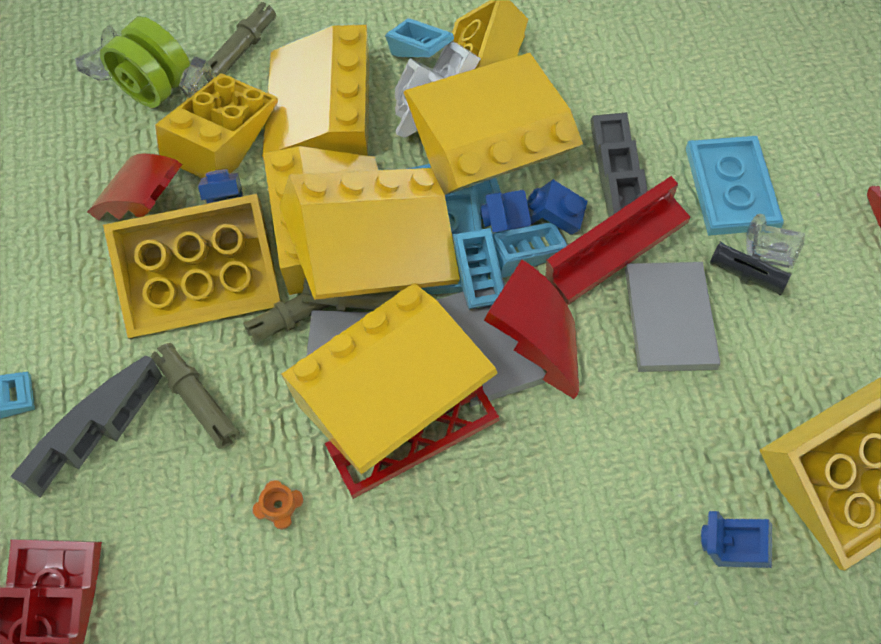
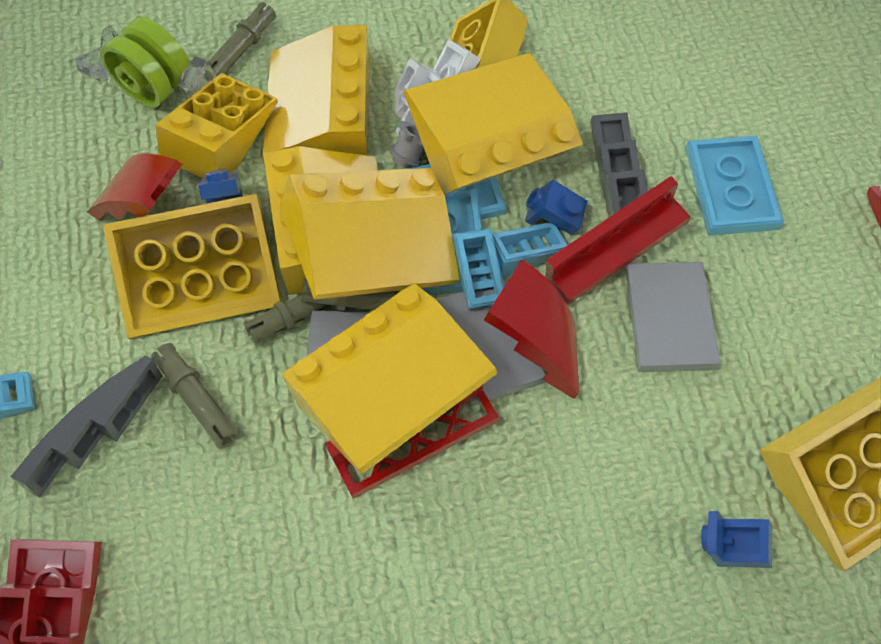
orange plate [253,480,303,530] -> none
medium azure slope [385,18,454,57] -> none
blue bracket [481,190,531,233] -> none
black pin [710,242,792,295] -> none
clear plate [746,214,805,269] -> none
none -> light grey brick [389,121,424,168]

